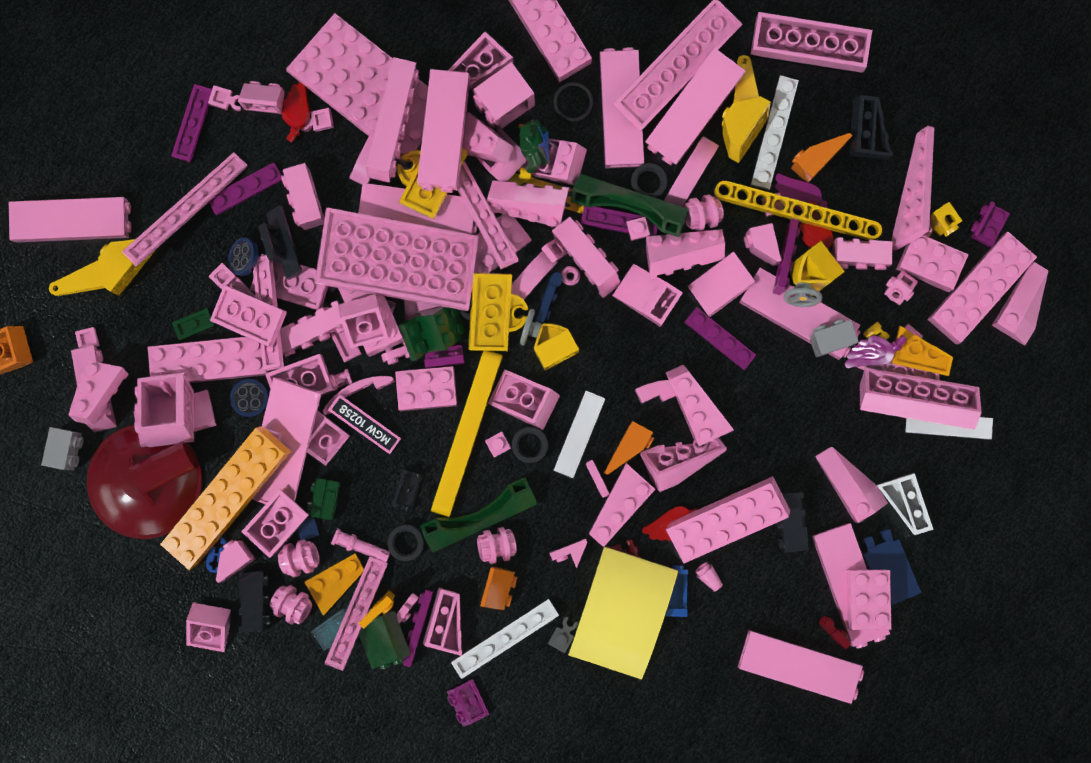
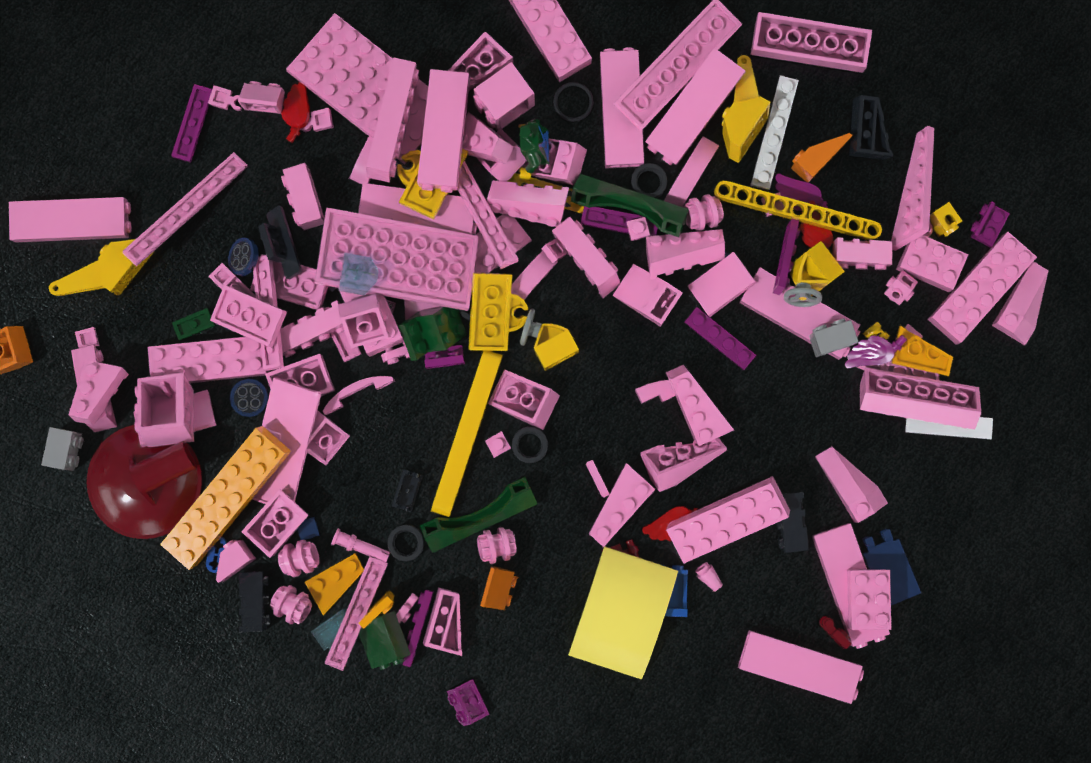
bright pink slope [186,603,231,652] -> none
magenta plate [209,163,282,215] -> none
dark green brick [307,478,341,520] -> none
tile [327,394,401,454] -> none
bright pink bush [329,369,353,391] -> none
bright pink brick [395,366,457,411] -> none
white plate [451,599,559,679] -> none
dark blue hinge [534,272,563,323] -> none
dark grey plate [548,616,578,653] -> none
bright pink slope [550,539,587,568] -> none
white sticker [554,391,605,478] -> none
bright pink plate [561,266,580,285] -> none
orange slope [604,421,654,475] -> none
bright pink slope [744,223,781,266] -> none
white wedge [877,473,933,535] -> none
none -> clear light blue slope [338,253,379,295]

